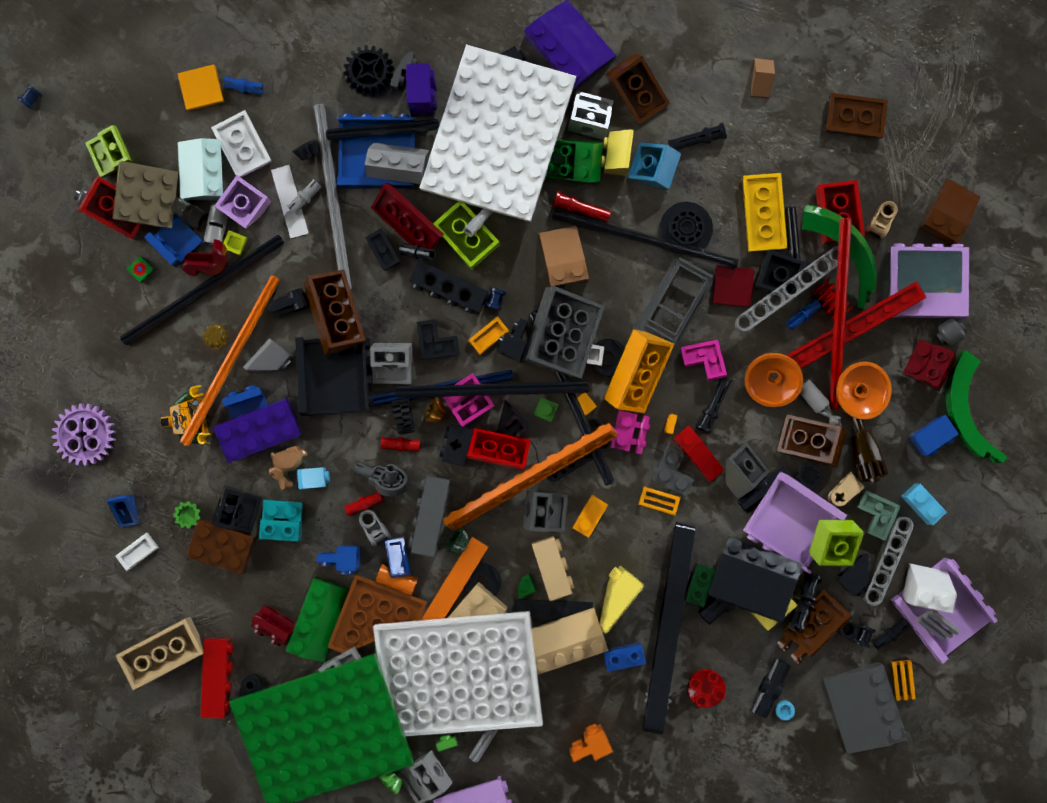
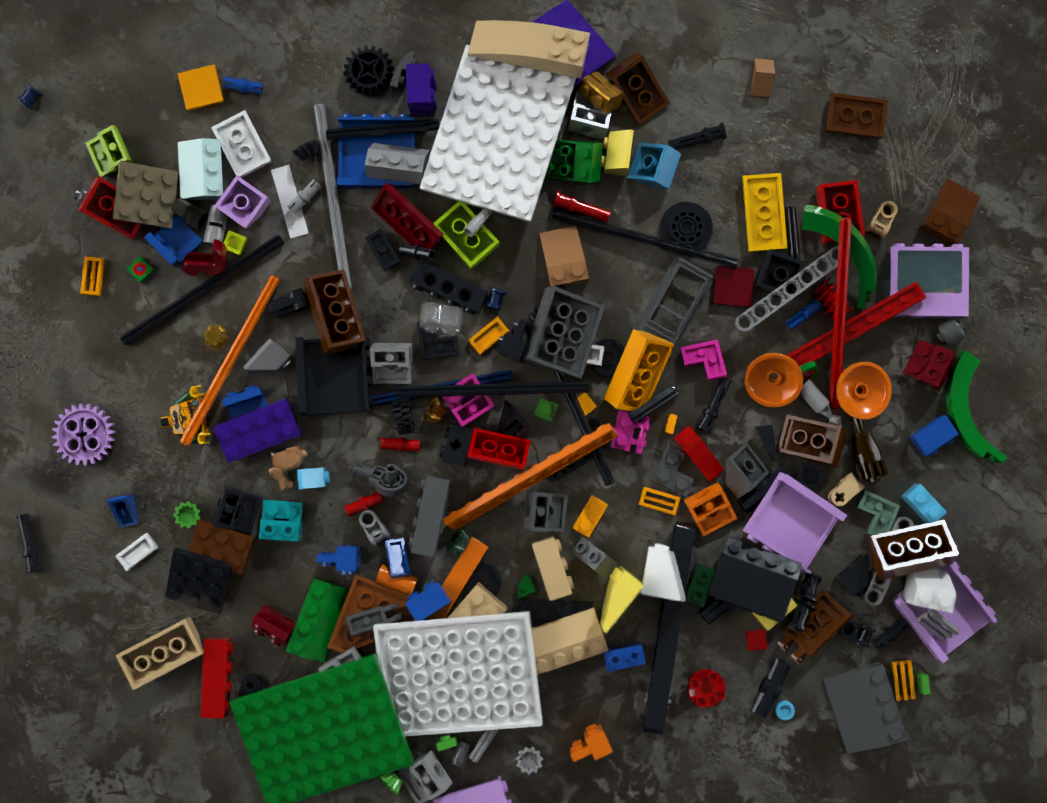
lime brick [809,520,864,566] -> none
none -> black pin [16,514,43,573]
none -> light orange tile [80,256,105,297]
none -> black plate [165,547,232,614]
none -> dark grey hinge [345,602,403,635]
none -> blue brick [405,581,452,621]
none -> clear brick [419,302,462,336]
none -> dark grey pin [451,740,470,767]
none -> tan slope [468,20,590,78]
none -> light grey piece [515,747,543,775]
none -> dark grey brick [571,537,618,579]
none -> pearl gold brick [578,71,624,114]
none -> black axle [628,386,679,423]
none -> white slope [641,544,686,602]
none -> orange brick [684,482,737,537]
none -> red tile [745,629,768,651]
none -> black piece [755,425,778,461]
none -> green tile [799,361,817,382]
none -> reddish brown slope [870,520,959,581]
none -> bright green tile [916,672,930,695]

